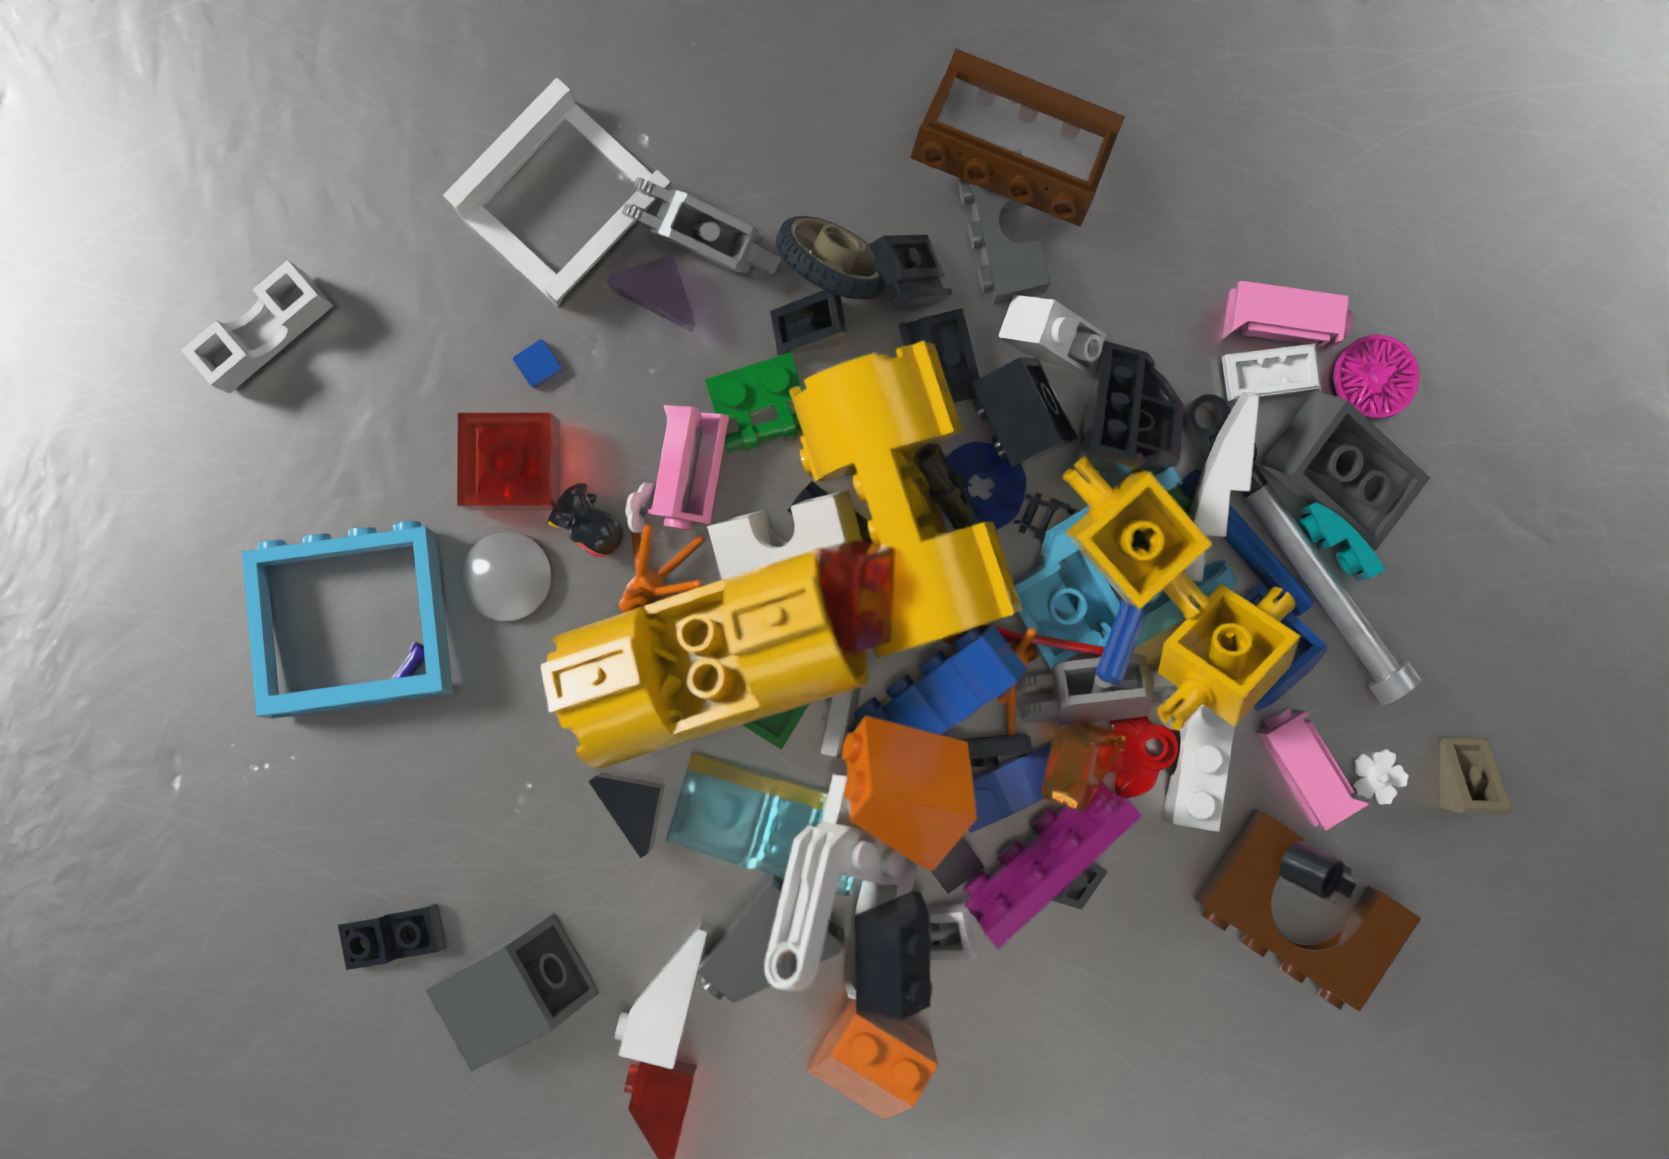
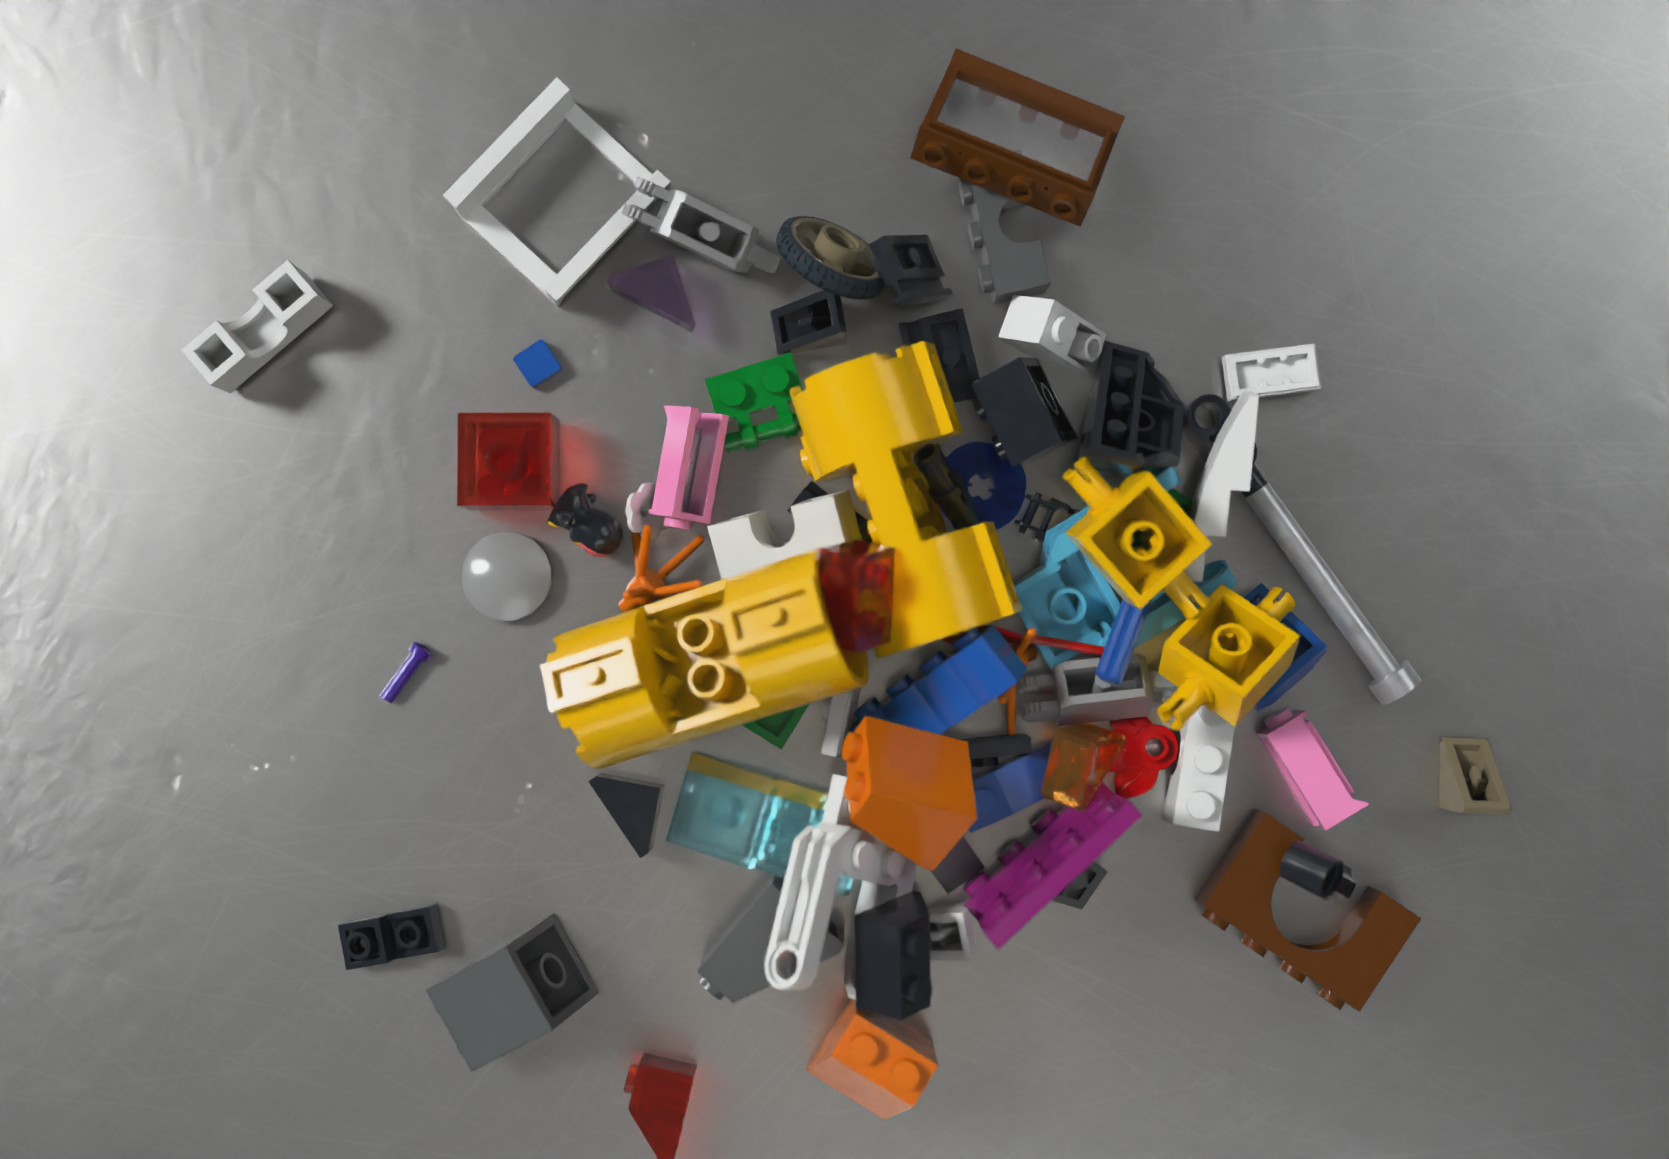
medium azure window [242,521,453,719] -> none
white slope [614,923,711,1069] -> none
blue axle [1179,469,1314,616] -> none
bright pink window [1222,281,1353,349] -> none
dark grey slope [1261,391,1430,551] -> none
teal slope [1297,502,1385,581] -> none
dark pink wheel [1333,334,1420,419] -> none
white plant [1352,749,1409,805] -> none

